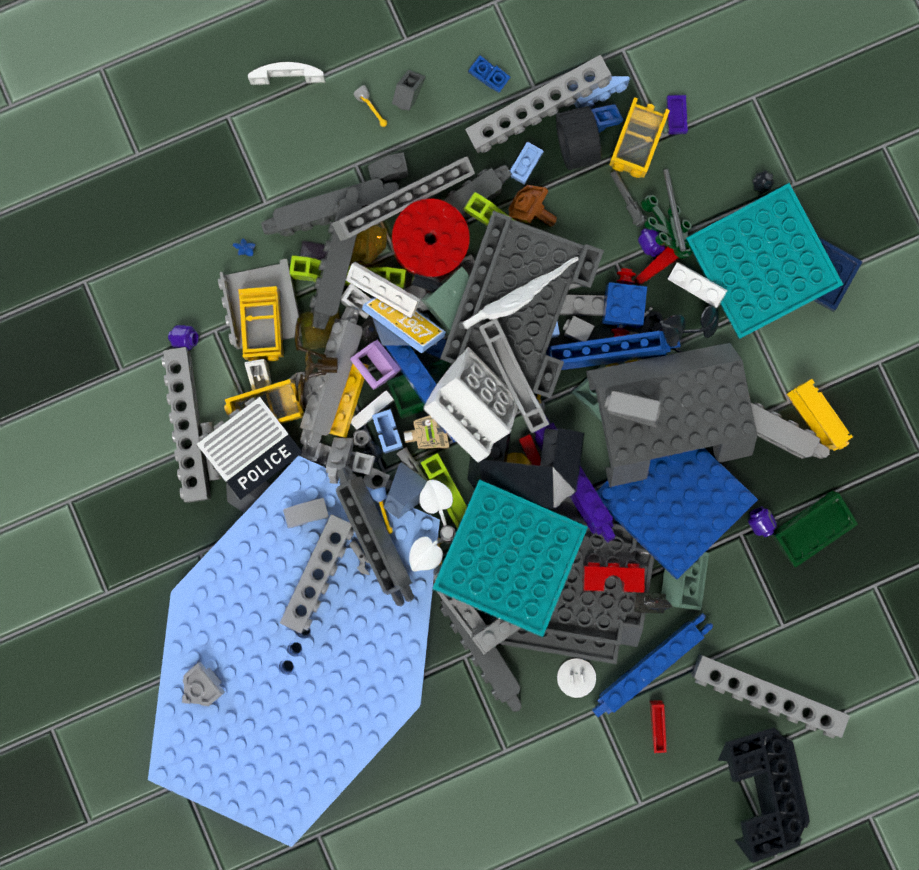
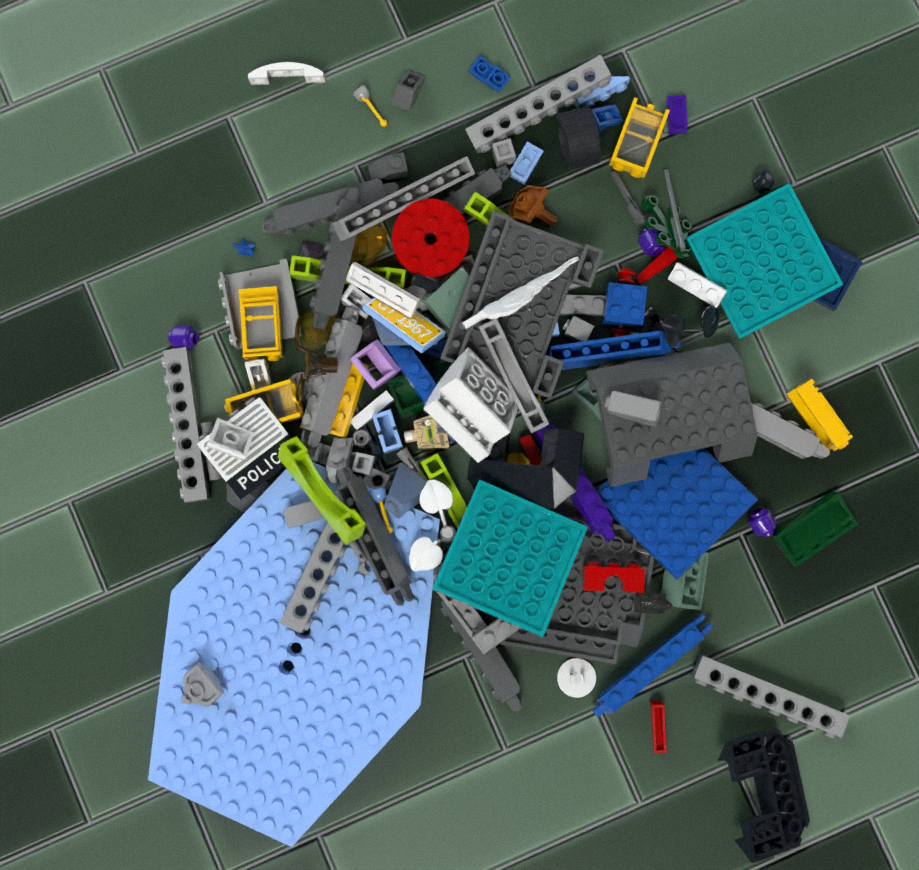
none -> white slope [206,418,254,461]
none -> lime arch [278,436,366,545]
none -> light grey brick [492,139,516,168]

